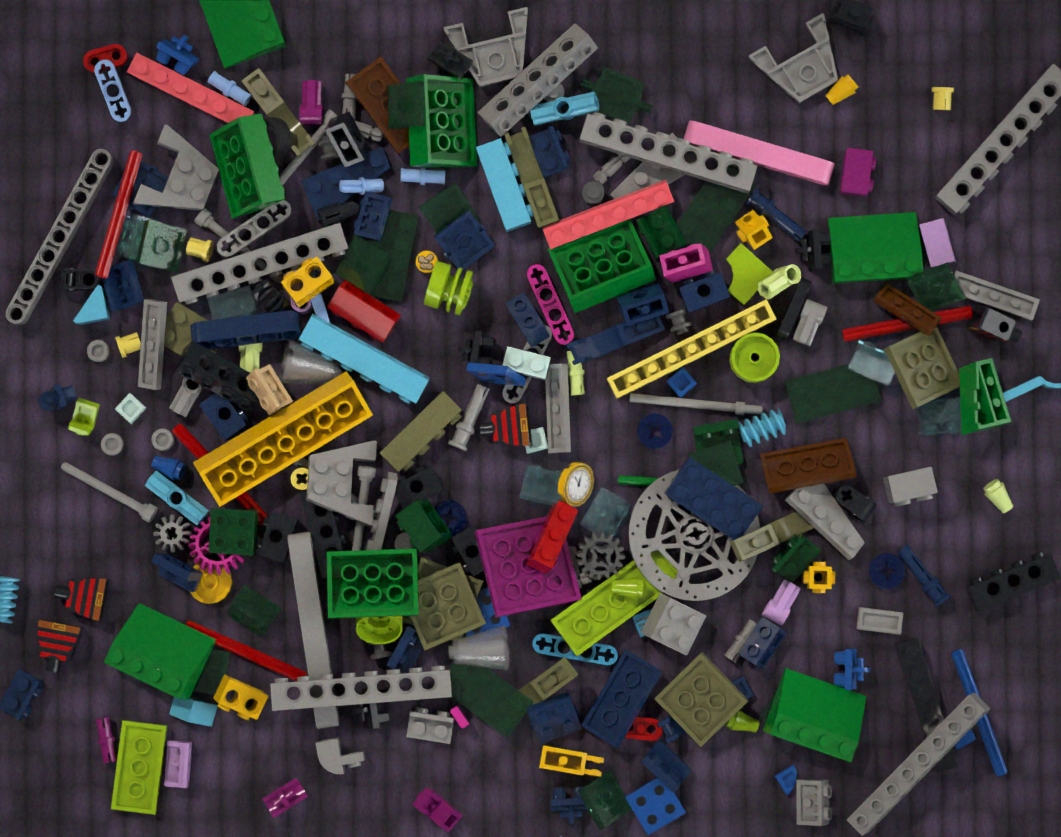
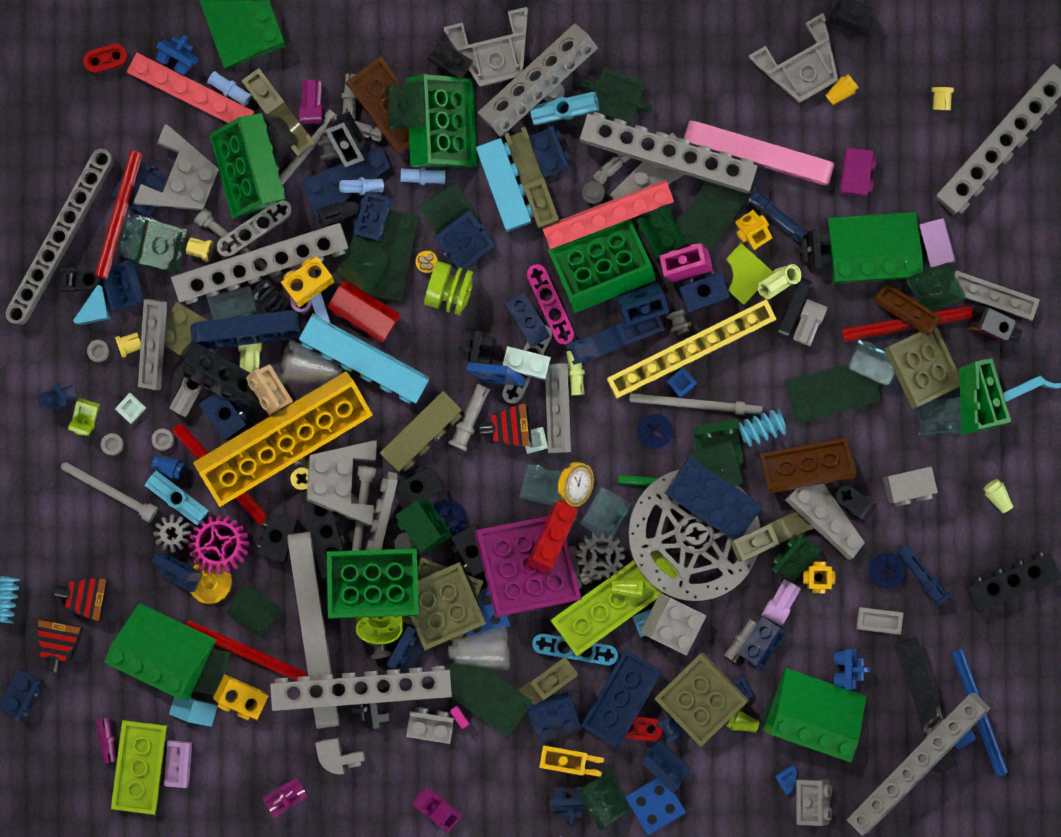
light blue beam [94,59,131,122] -> none
dark green bracket [208,508,259,556] -> none
lime wheel [729,333,780,383] -> none

